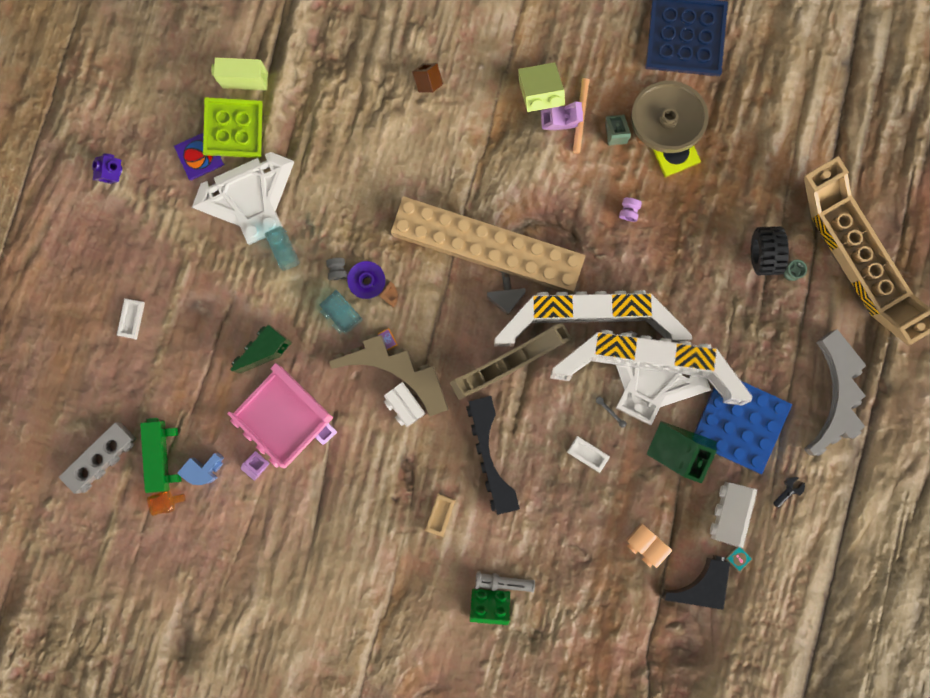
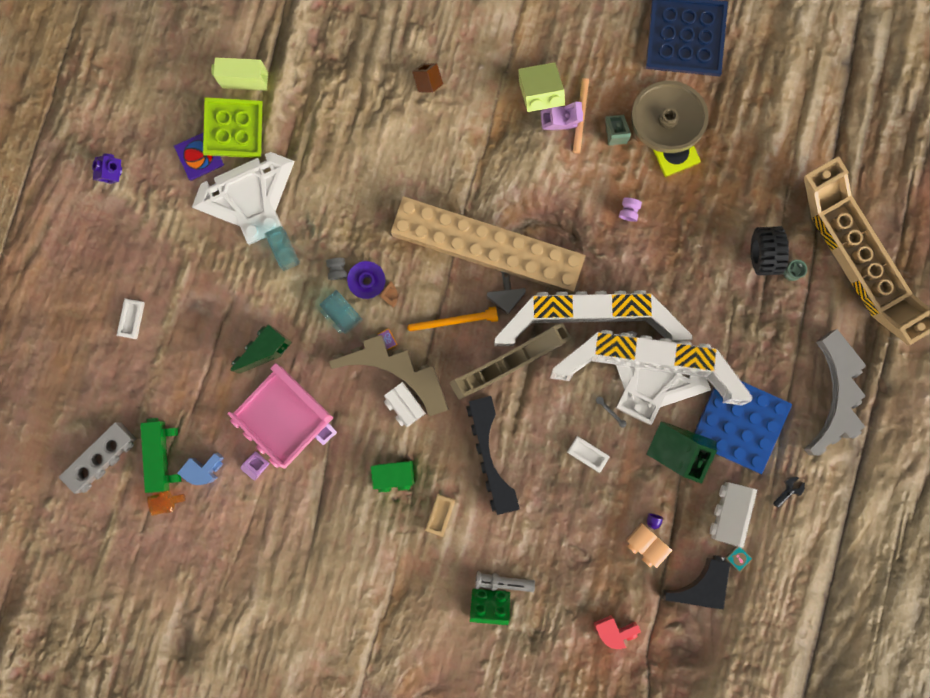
none -> green brick [371,461,415,493]
none -> light orange piece [407,306,498,332]
none -> coral brick [594,615,641,649]
none -> dark purple hinge [647,513,663,529]

